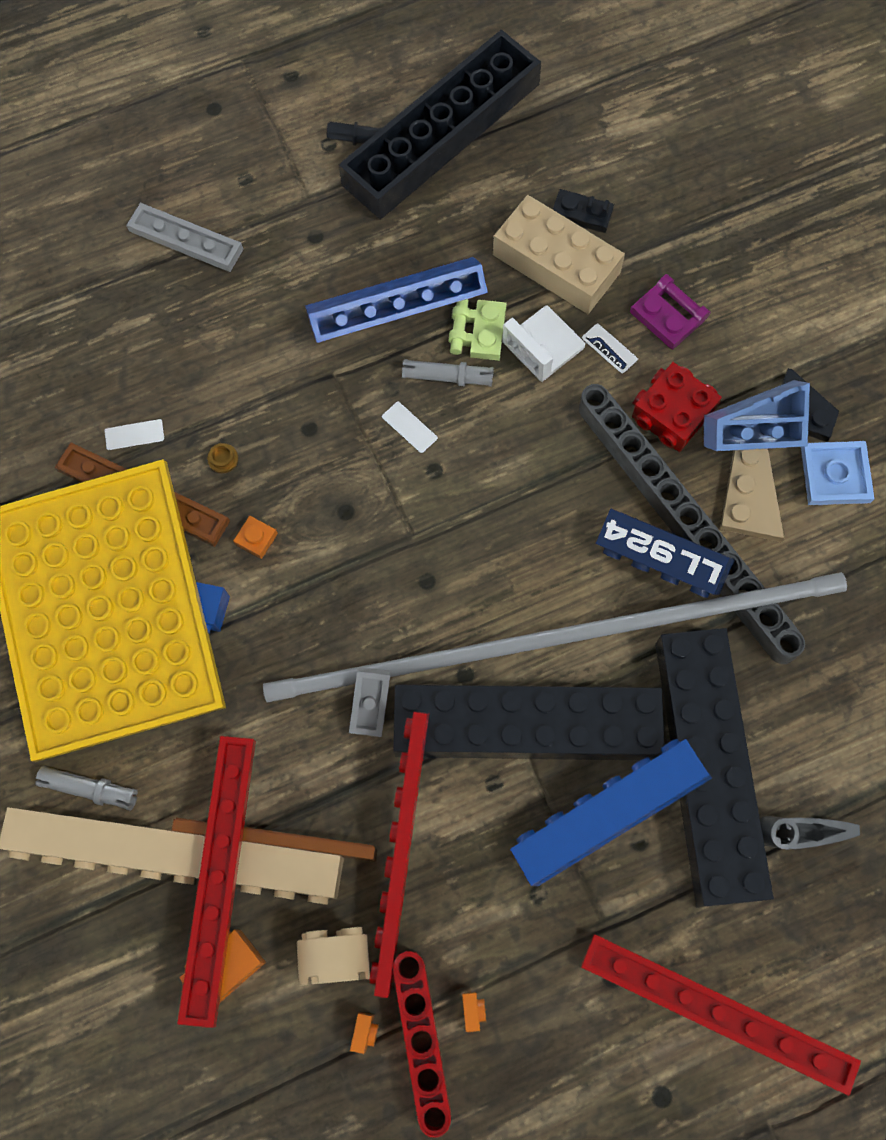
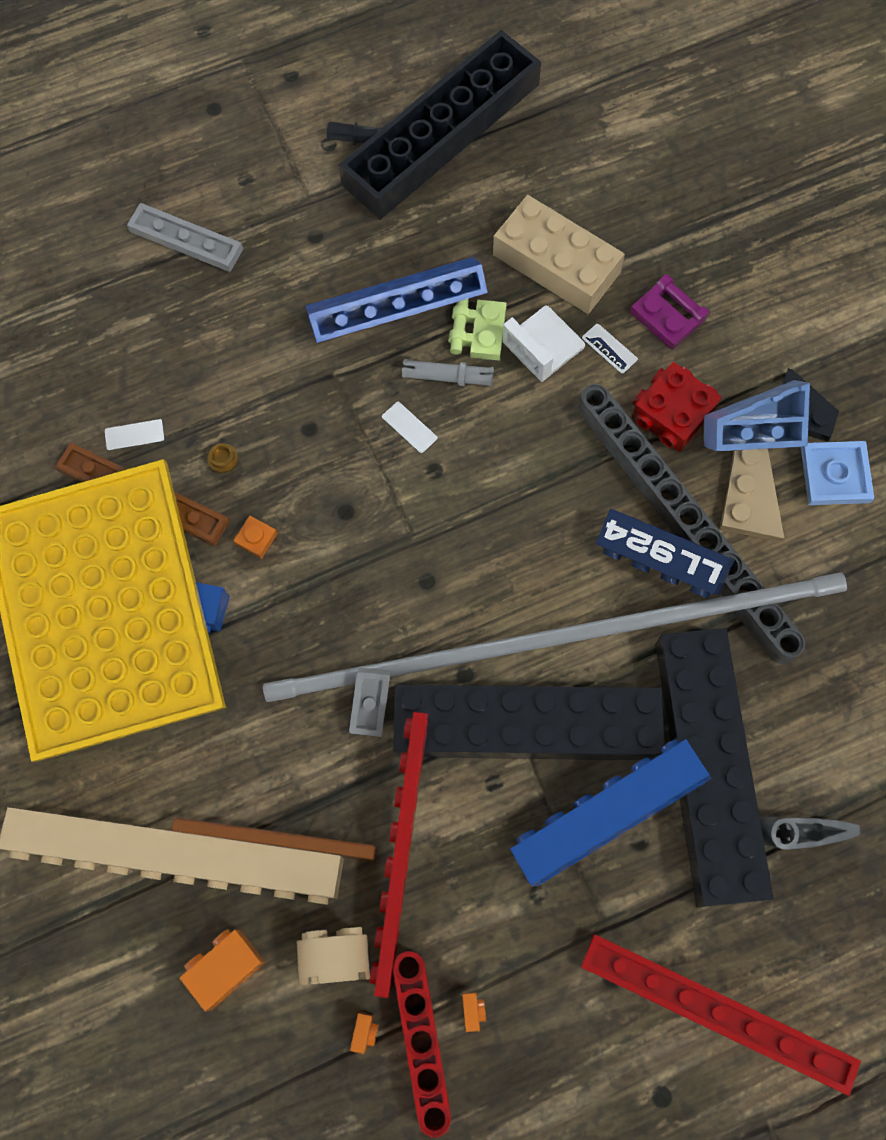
light grey pin [35,765,138,811] -> none
red plate [177,736,256,1028] -> none
black plate [553,189,614,233] -> none

